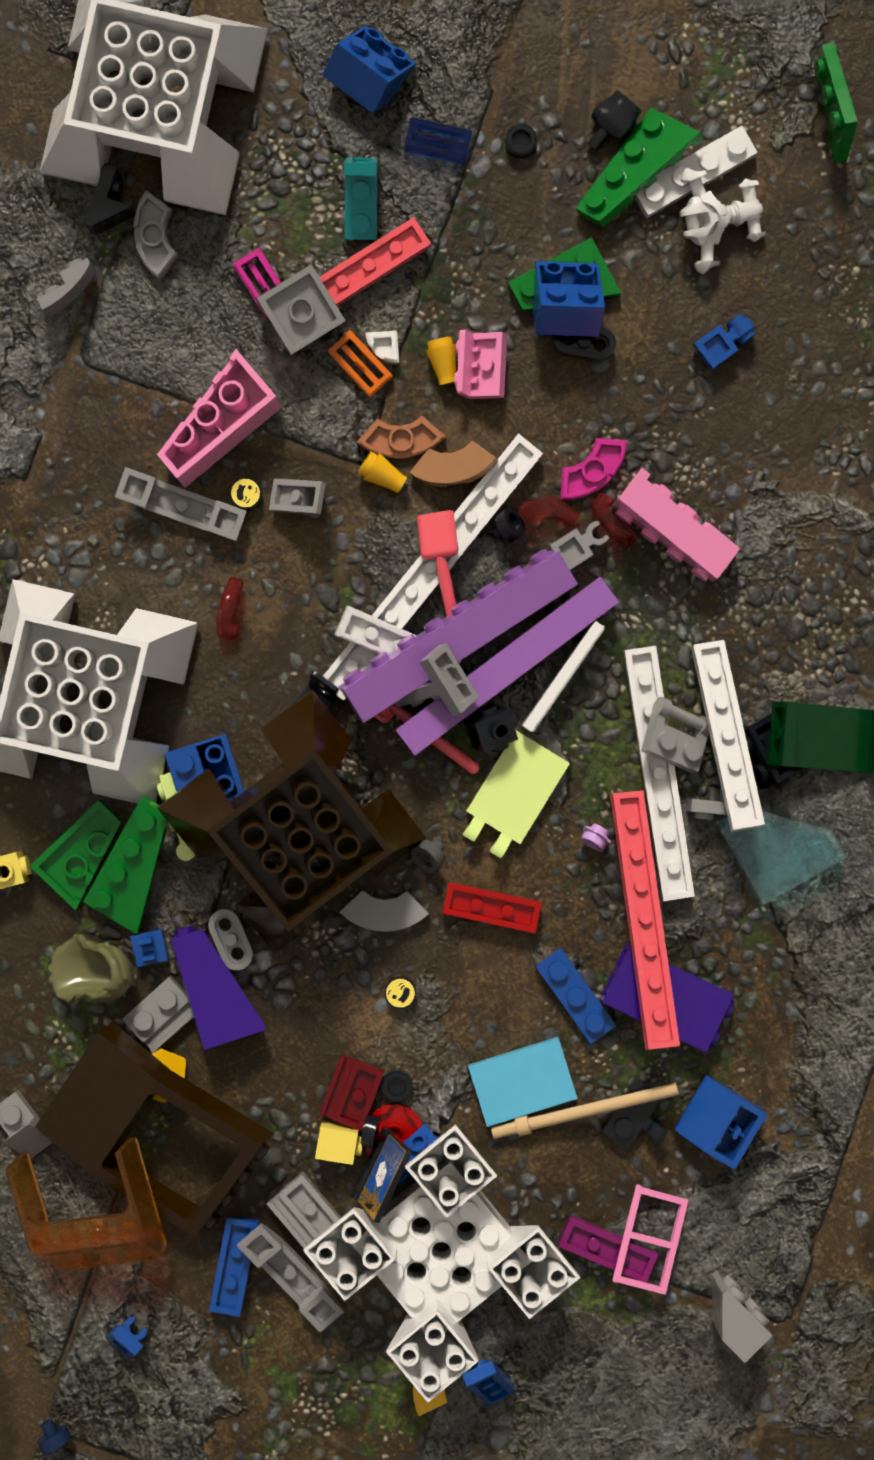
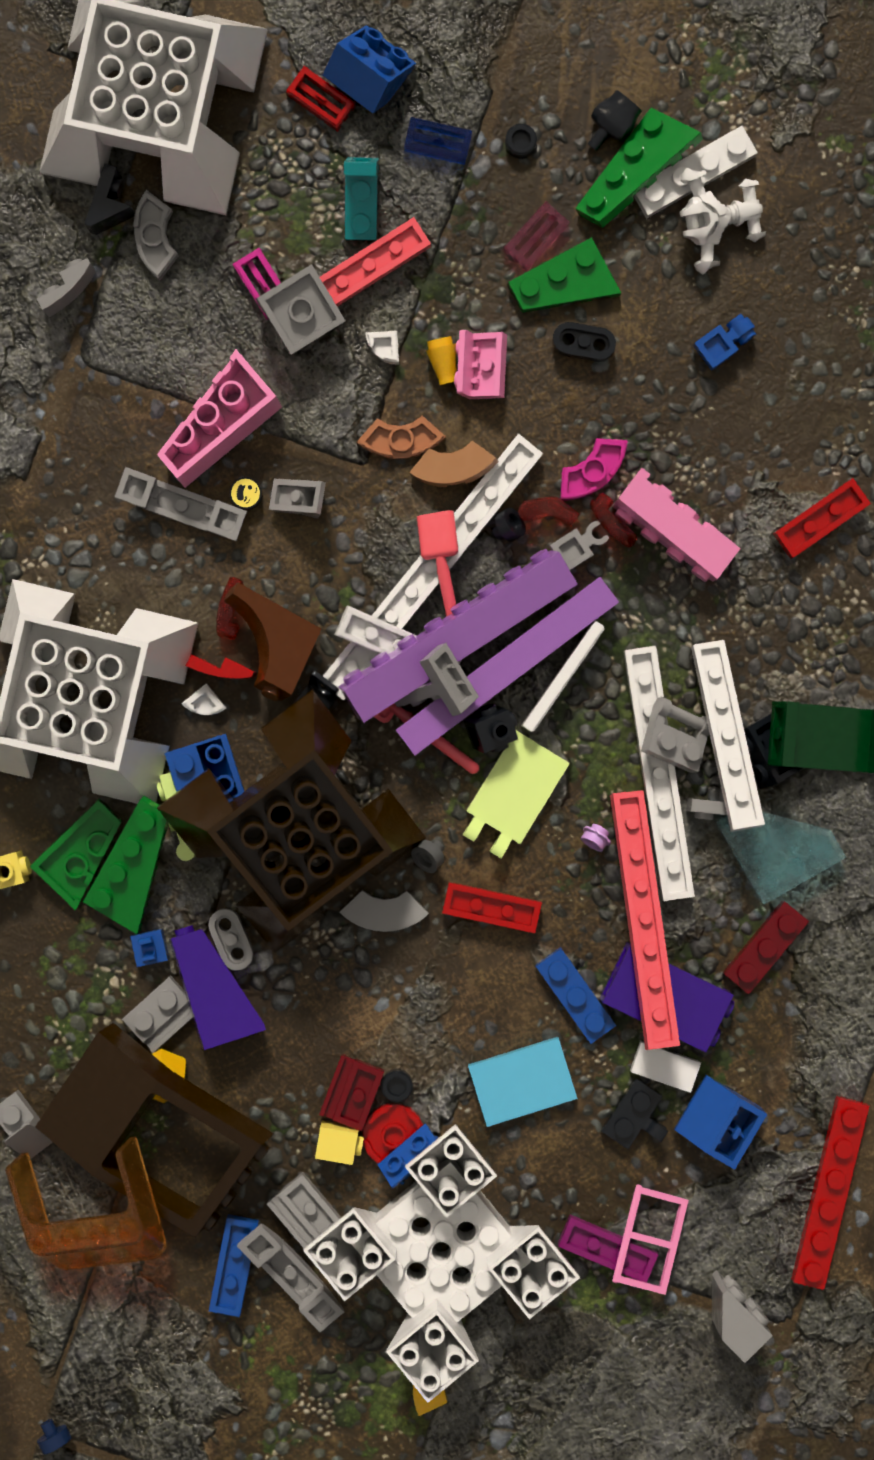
olive piece [48,933,134,1004] -> none
blue tile [105,1316,148,1359] -> none
orange tile [327,330,393,399] -> none
piece [351,1127,412,1223] -> none
yellow cone [358,451,407,493] -> none
black tile [360,1115,381,1149] -> none
tile [385,976,416,1009] -> none
blue plate [462,1360,516,1406] -> none
tan bar [491,1082,679,1139] -> none
blue slope [533,261,605,337] -> none
green wing [814,43,858,164] -> none
none -> white tile [182,684,227,715]
none -> red slope [185,654,257,679]
none -> reddish brown arch [223,583,321,701]
none -> red tile [286,66,356,132]
none -> clear pink tile [503,201,569,272]
none -> white tile [630,1041,701,1093]
none -> dark red plate [723,900,809,994]
none -> red plate [773,478,871,559]
none -> red plate [791,1096,870,1290]

